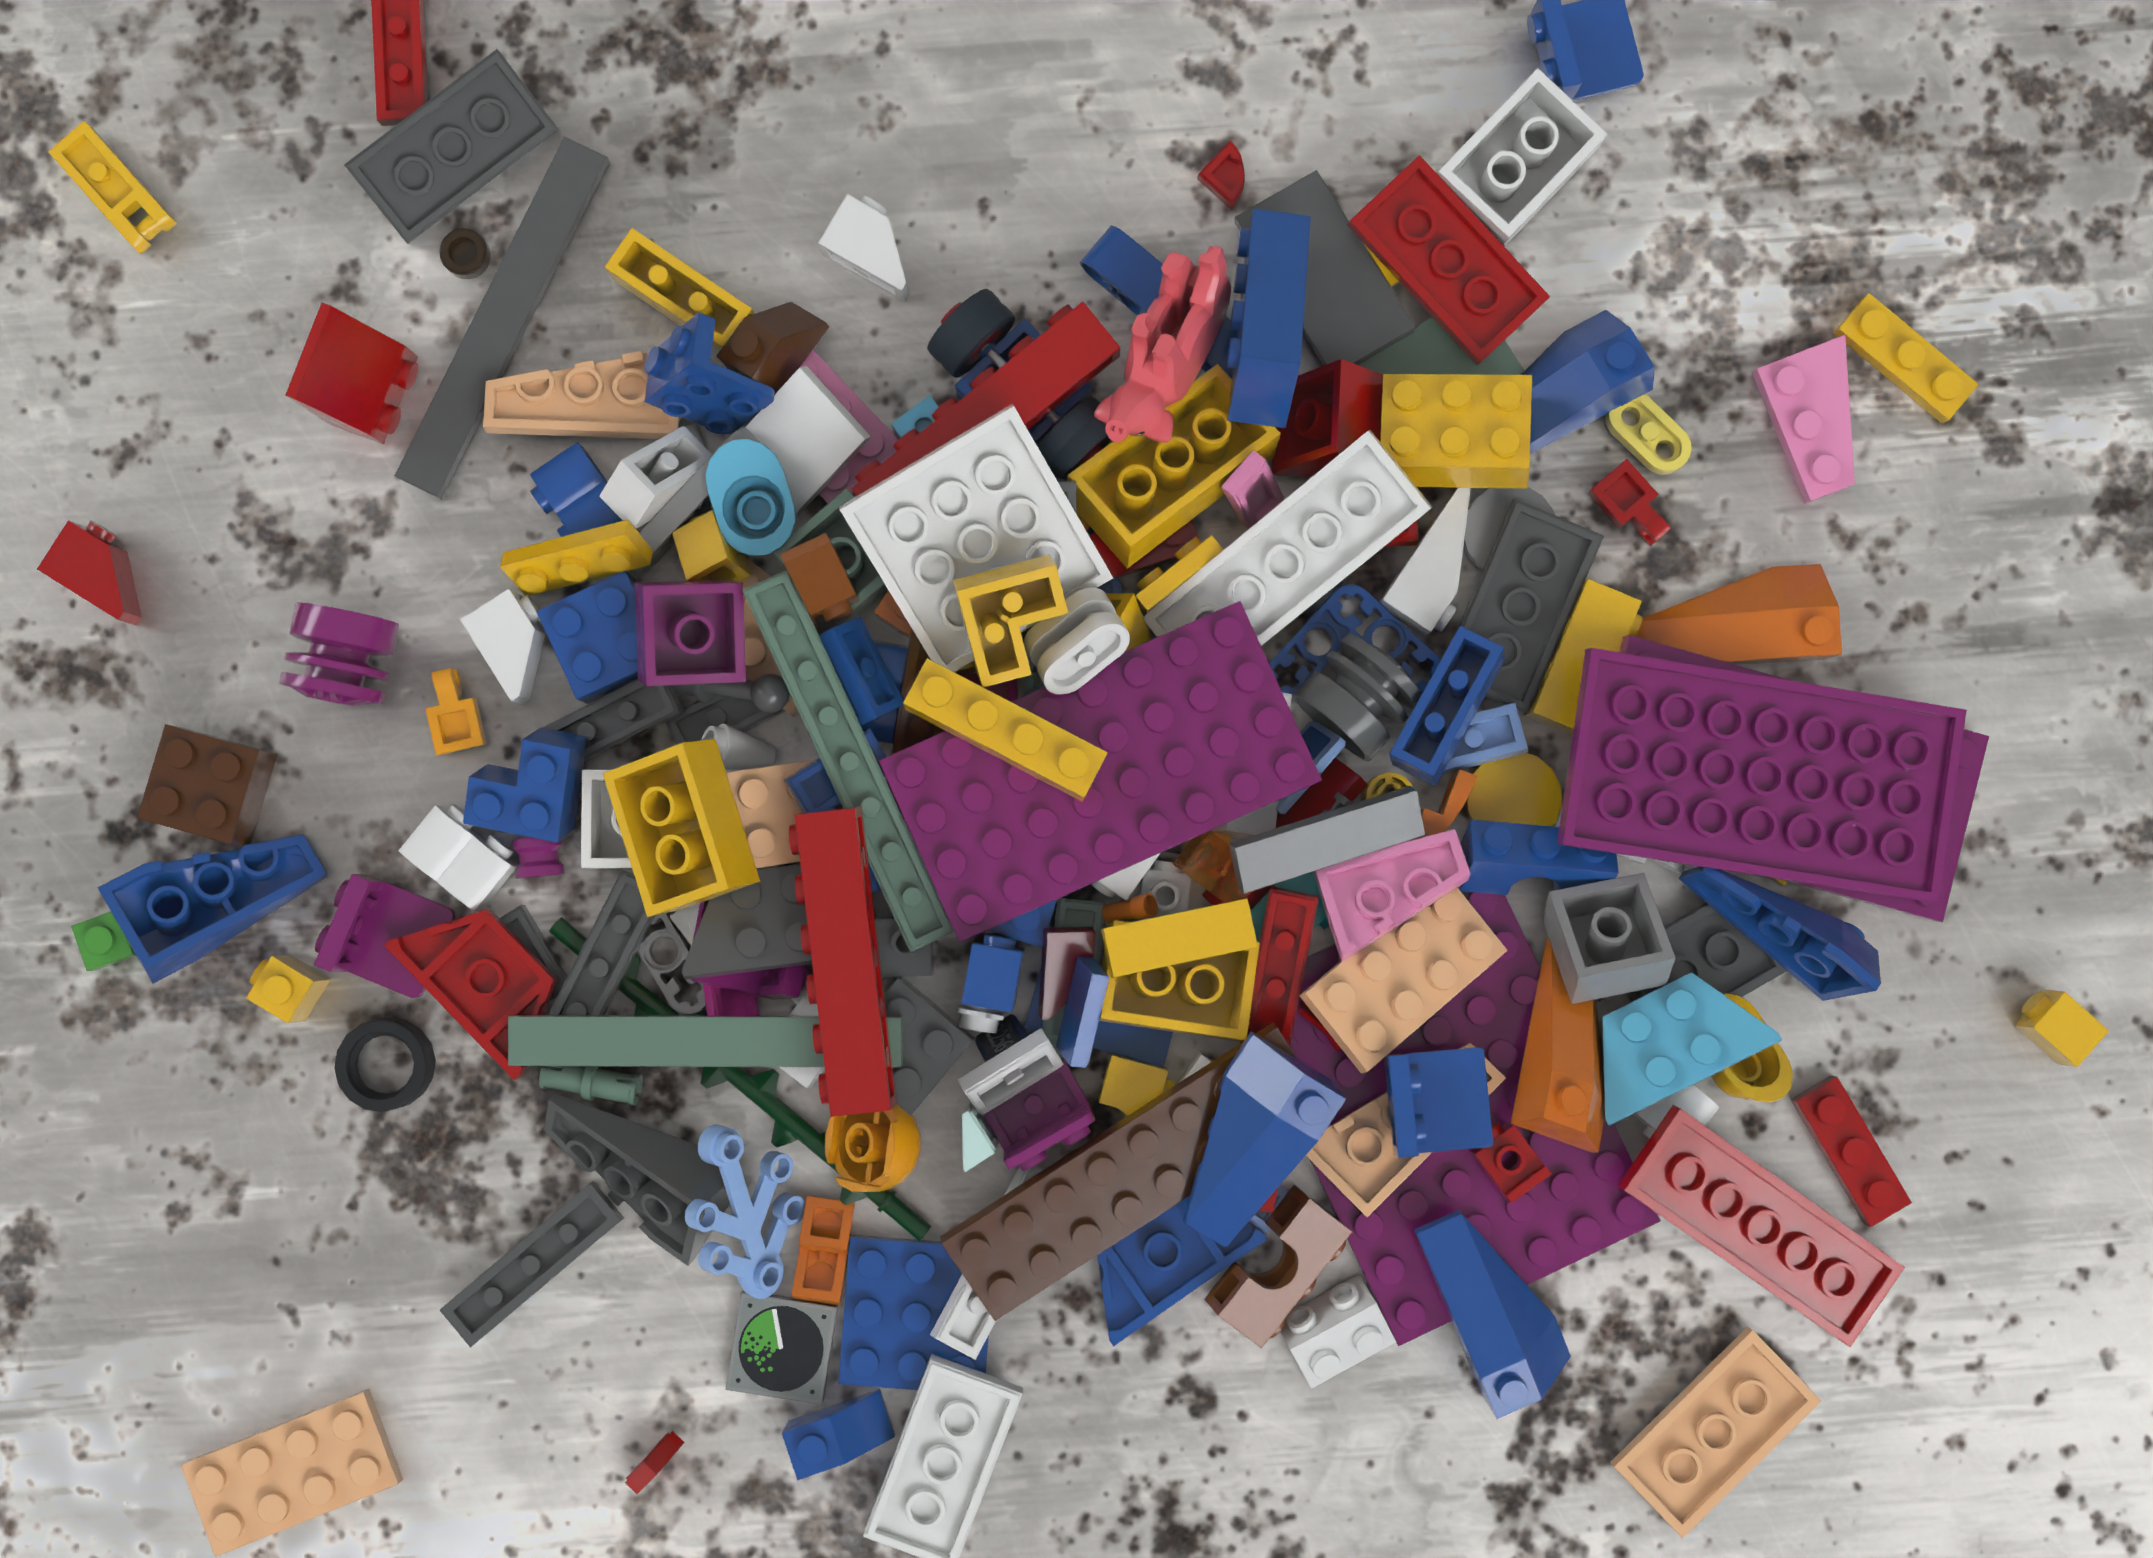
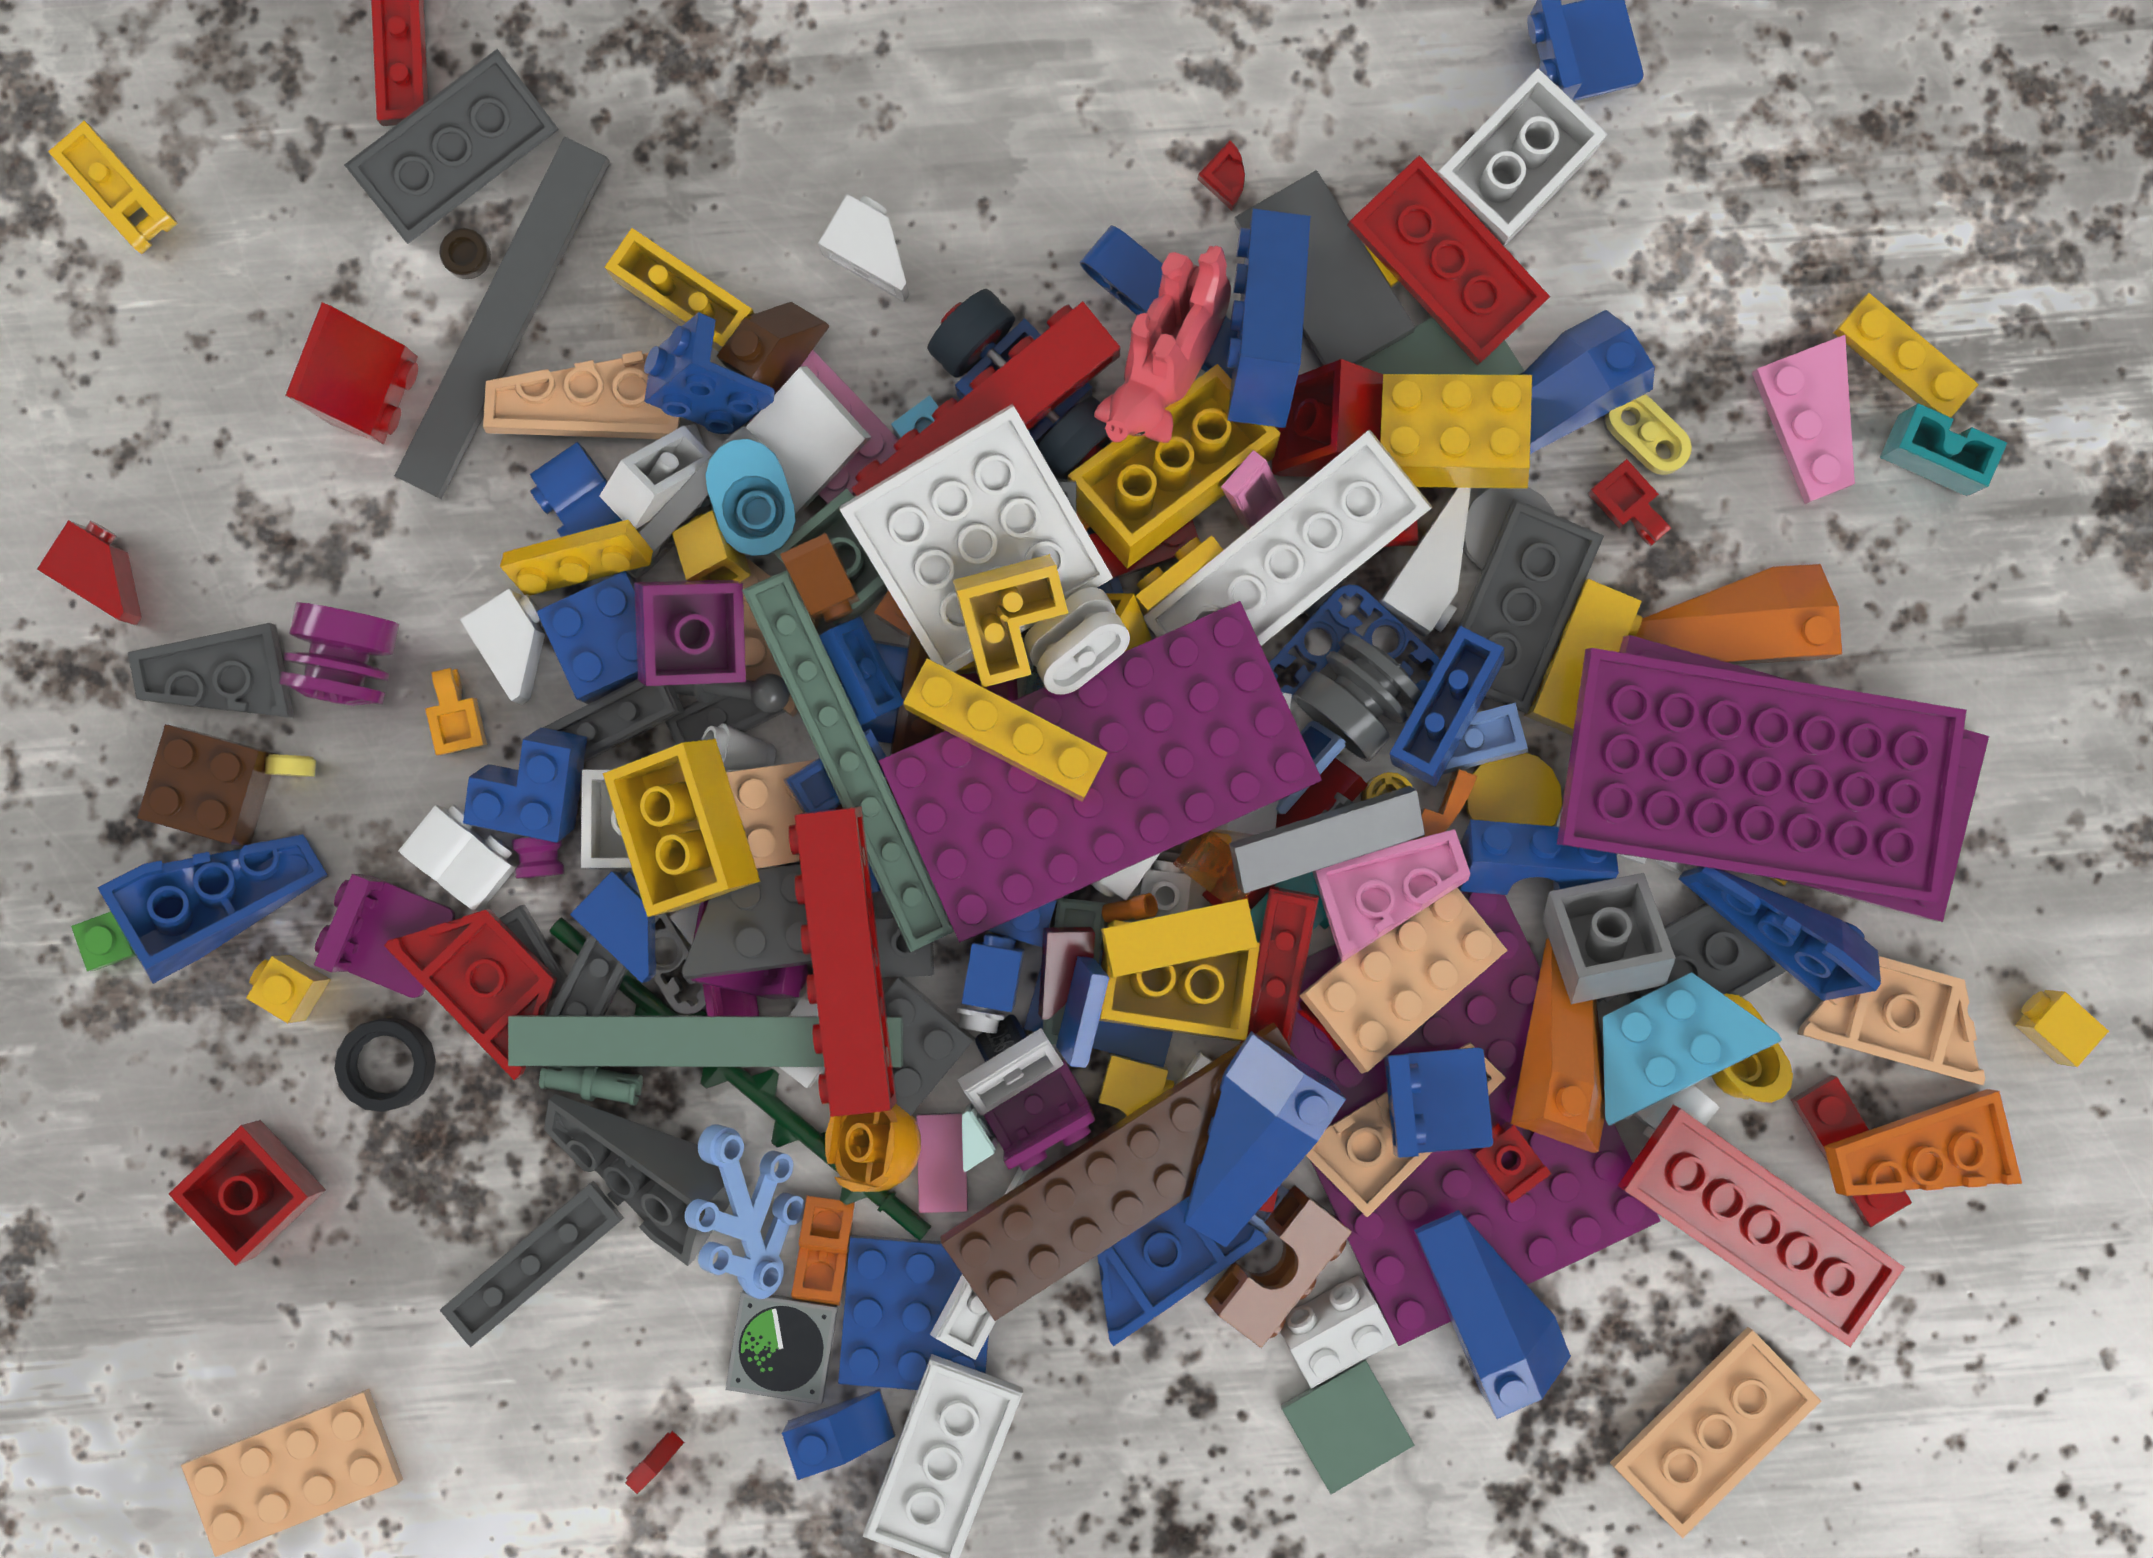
none -> dark grey wing [128,623,294,718]
none -> red brick [168,1120,326,1266]
none -> light yellow tile [265,754,316,777]
none -> blue slope [570,871,656,983]
none -> bright pink tile [916,1113,968,1213]
none -> sand green tile [1281,1359,1415,1494]
none -> light nougat wing [1797,956,1985,1086]
none -> orange wing [1824,1089,2022,1196]
none -> teal brick [1880,403,2007,496]

